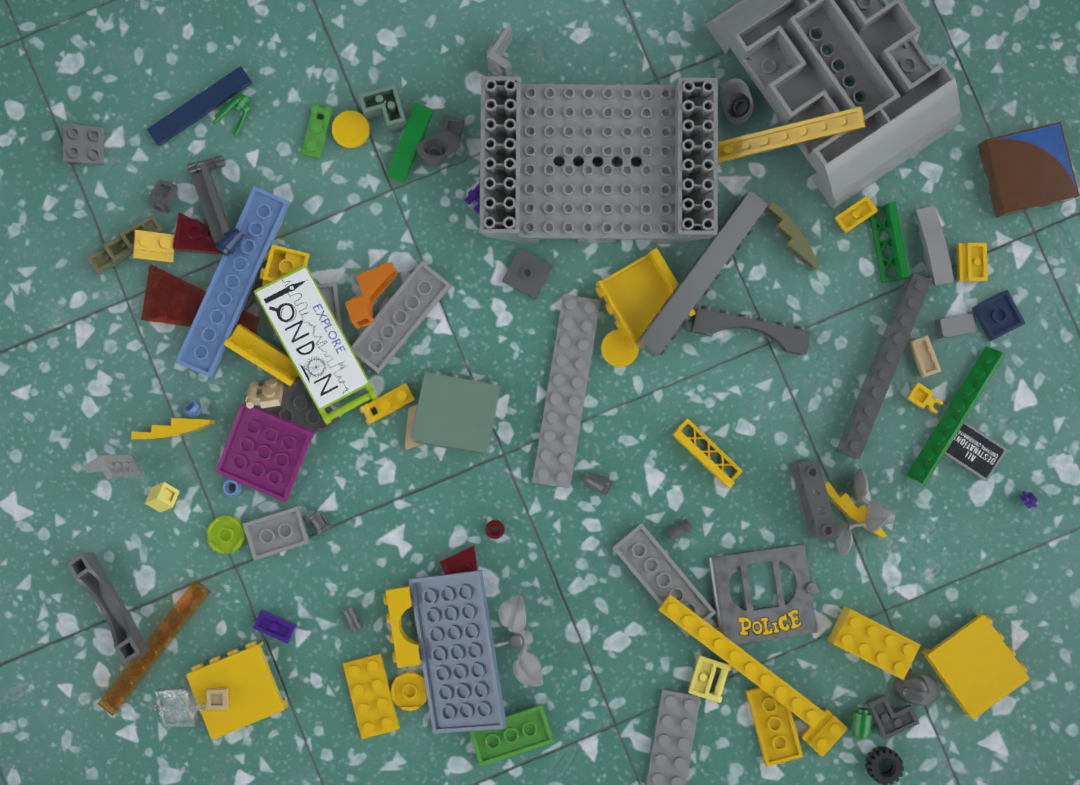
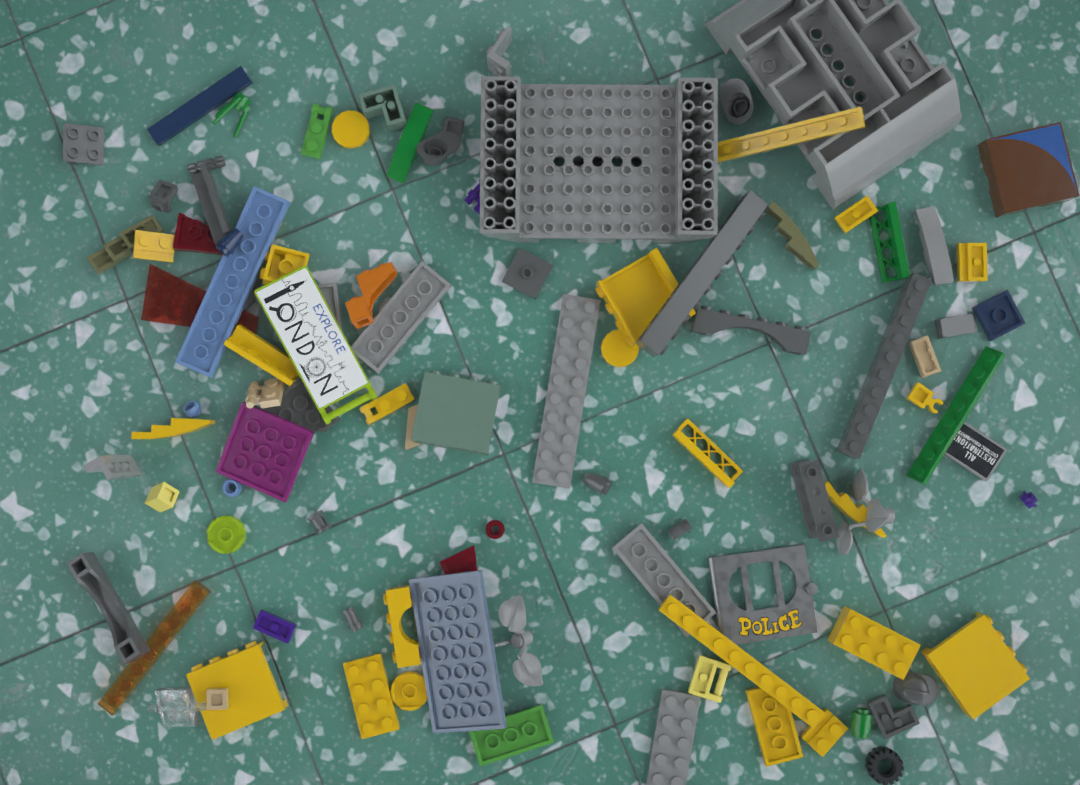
light grey plate [243,506,311,561] -> none

